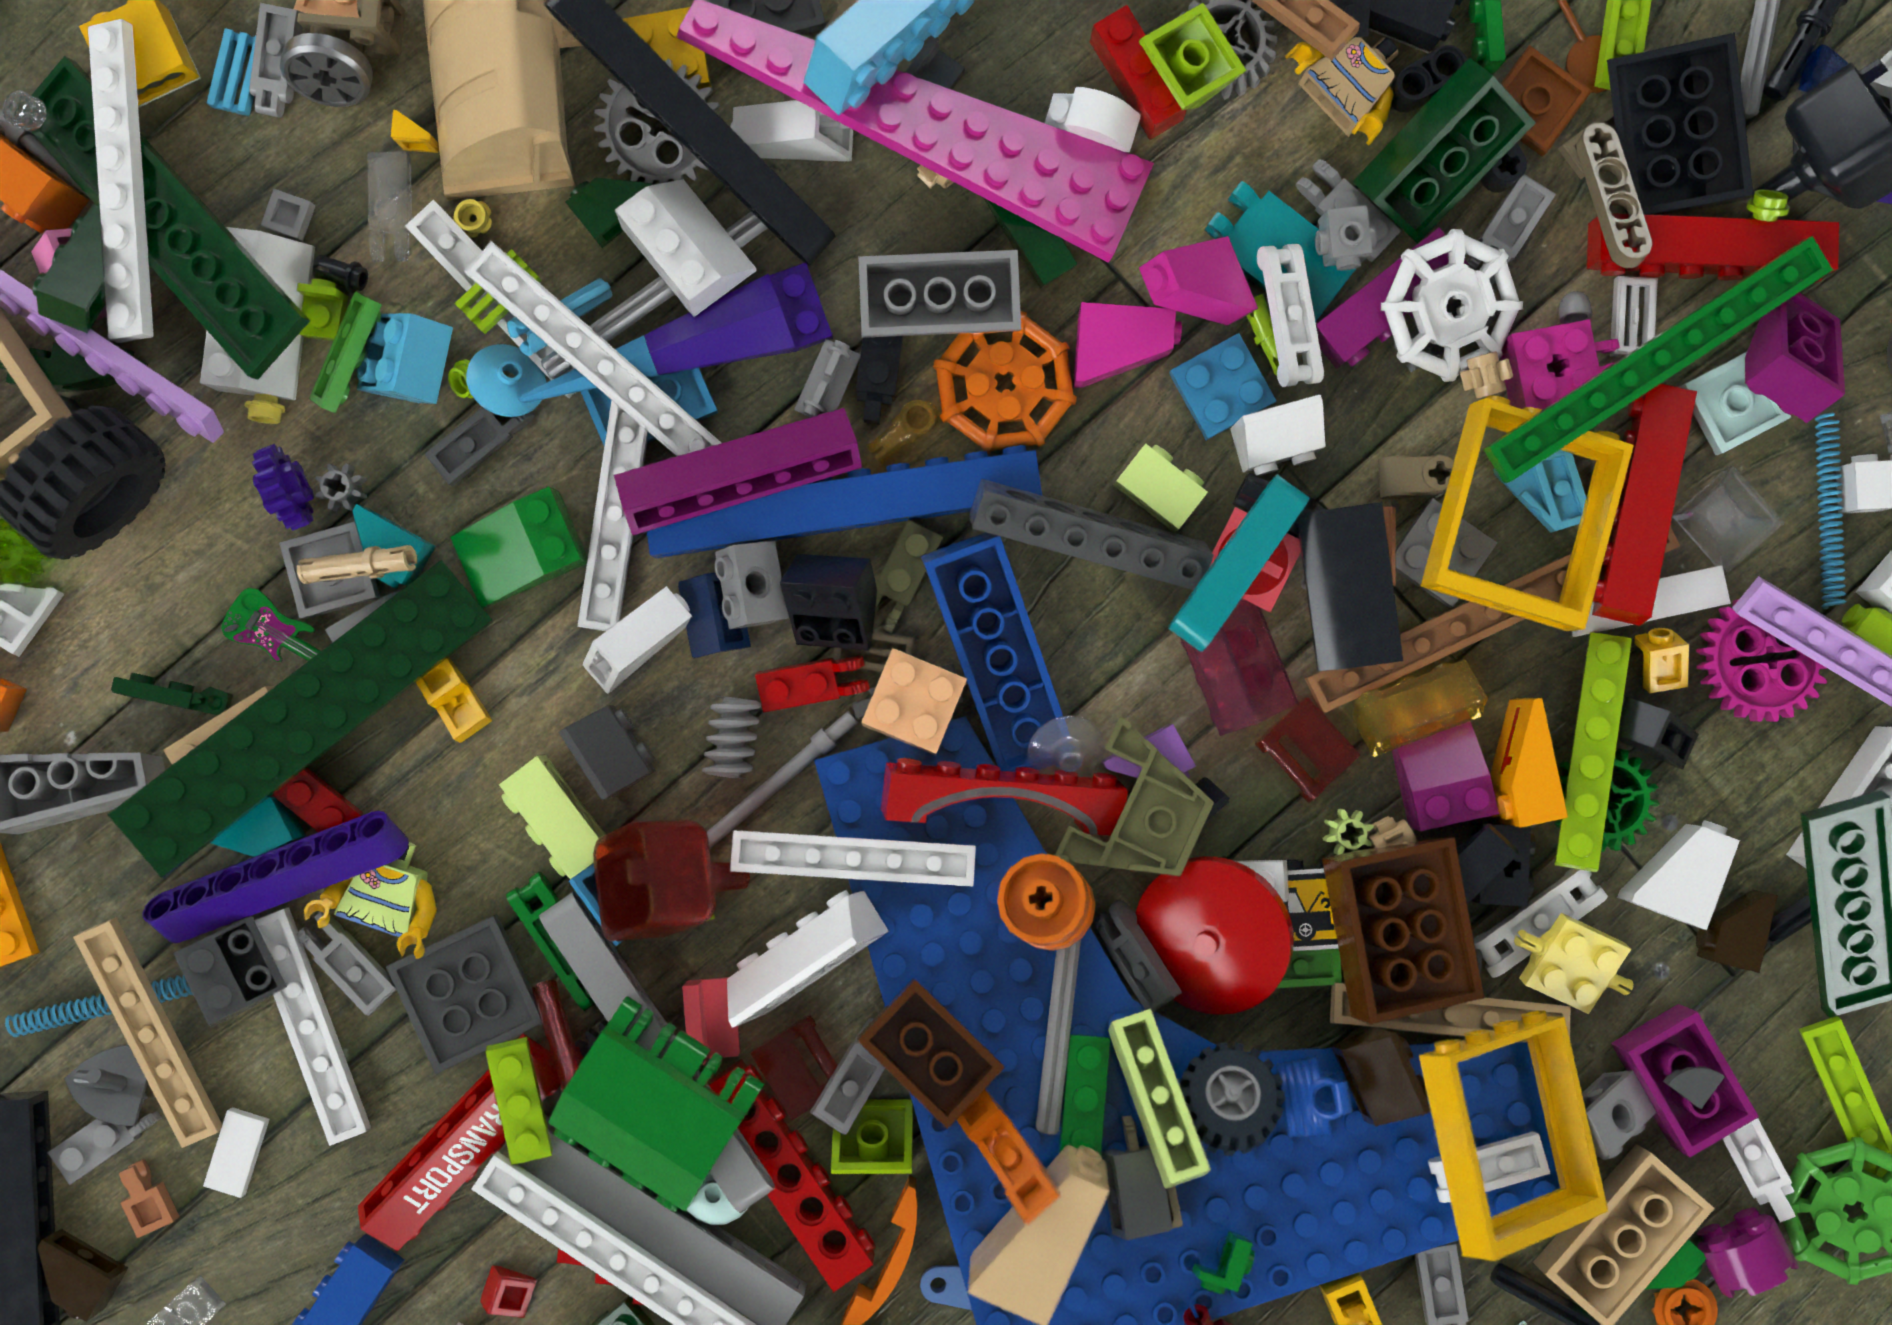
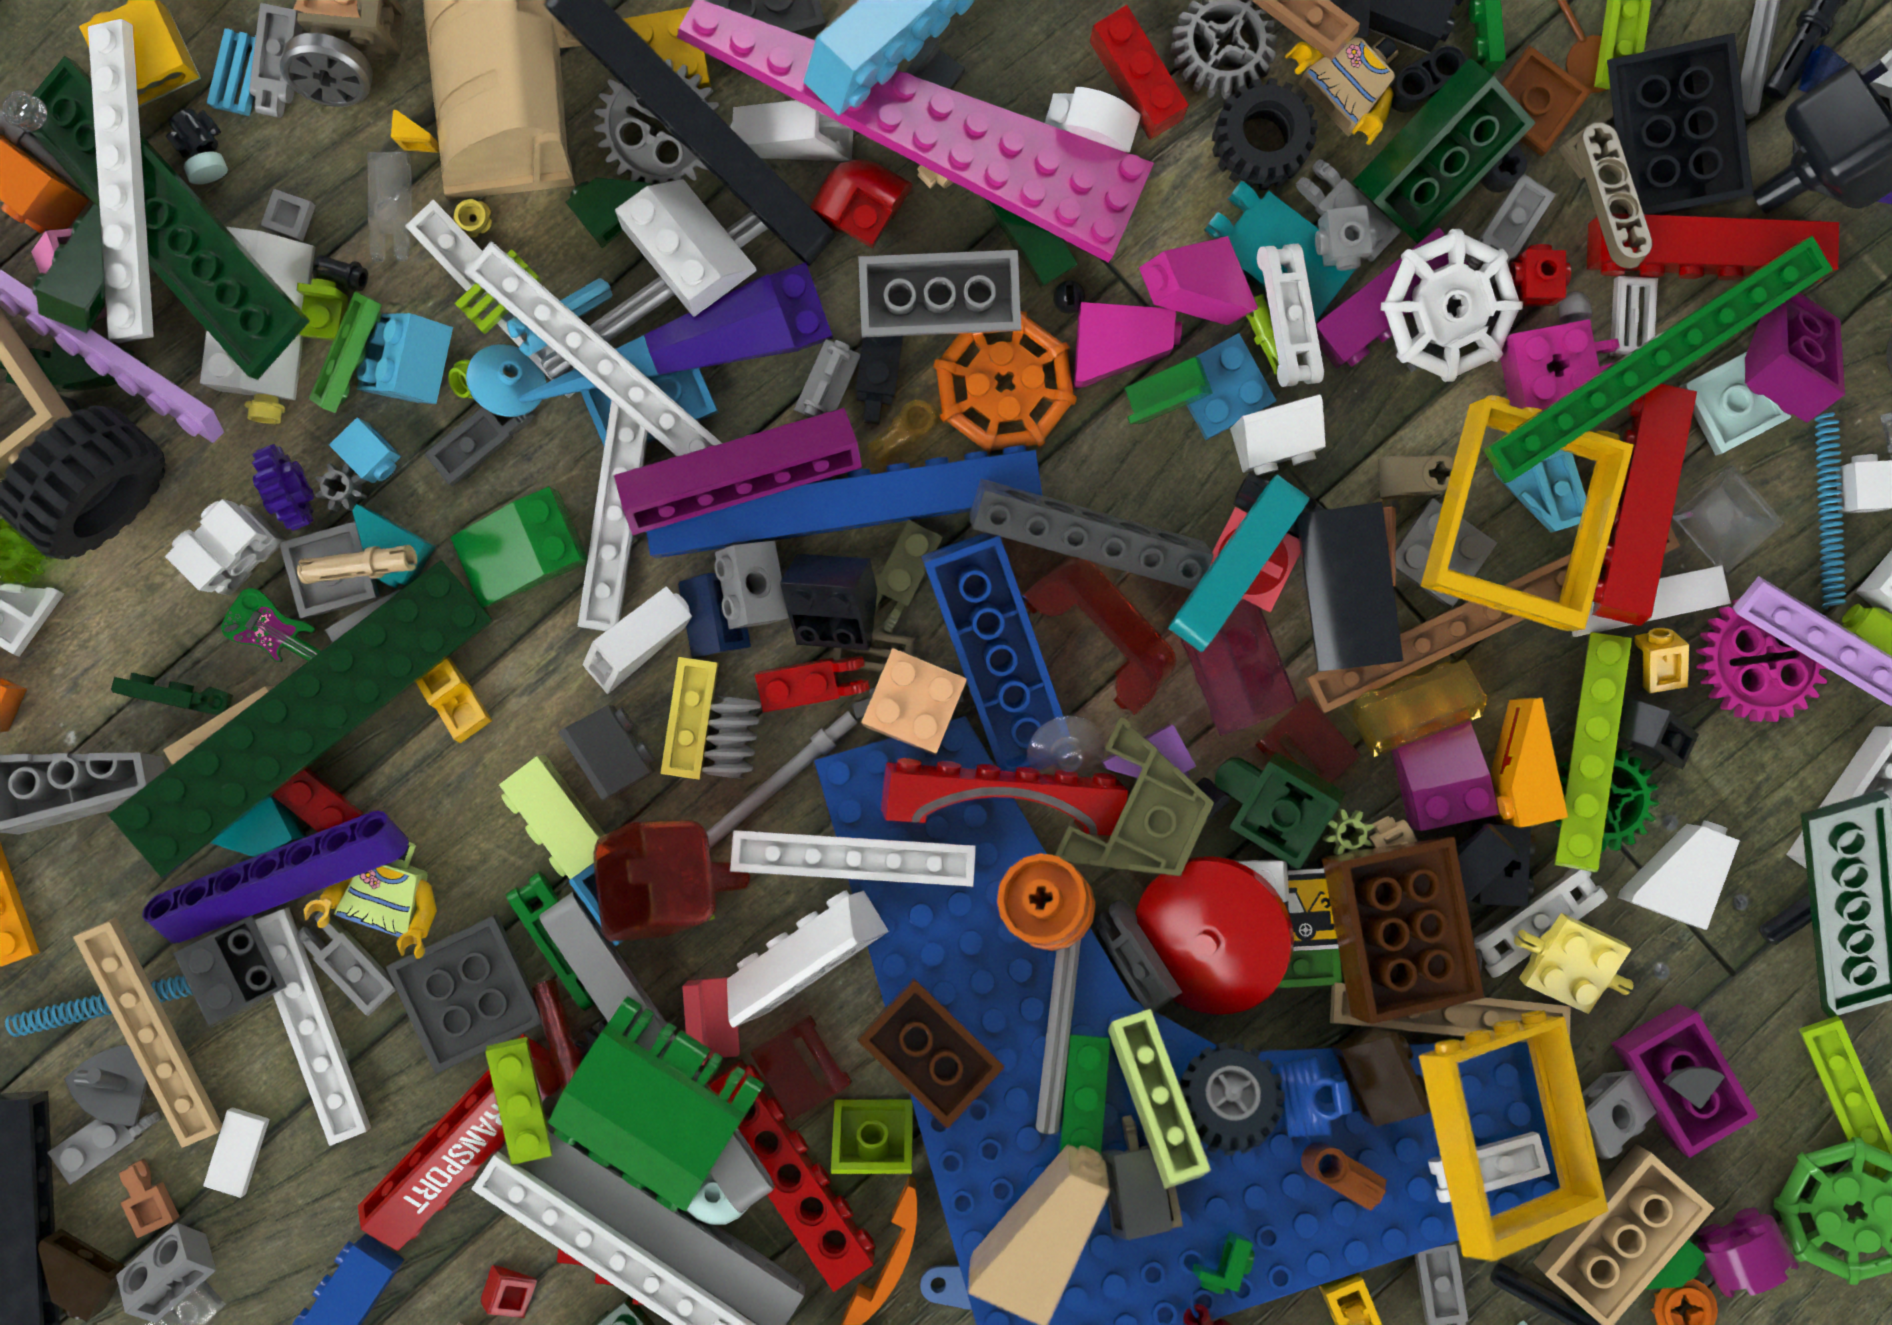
light grey hinge [810,1018,885,1134] -> none
orange slope [956,1088,1060,1225] -> none
yellowish green brick [1113,443,1208,533] -> none
lime slope [1139,3,1247,110] -> none
tan gear [1460,351,1513,398] -> none
dark brown slope [1696,890,1778,973] -> none
white hinge [1723,1118,1796,1222] -> none
lime plate [1746,190,1790,222] -> none
none -> light grey brick [116,1223,216,1323]
none -> white brick [165,499,286,595]
none -> black gear [166,109,221,158]
none -> light aqua tile [183,152,228,184]
none -> medium azure brick [329,417,402,483]
none -> light yellow plate [660,657,719,780]
none -> red brick [809,158,913,249]
none -> clear red windscreen [1022,556,1177,715]
none -> black hinge [1053,280,1085,314]
none -> green panel [1124,356,1213,424]
none -> black tyre [1212,78,1318,190]
none -> dark green brick [1215,751,1346,870]
none -> dark orange piece [1301,1142,1387,1211]
none -> red brick [1509,244,1571,306]

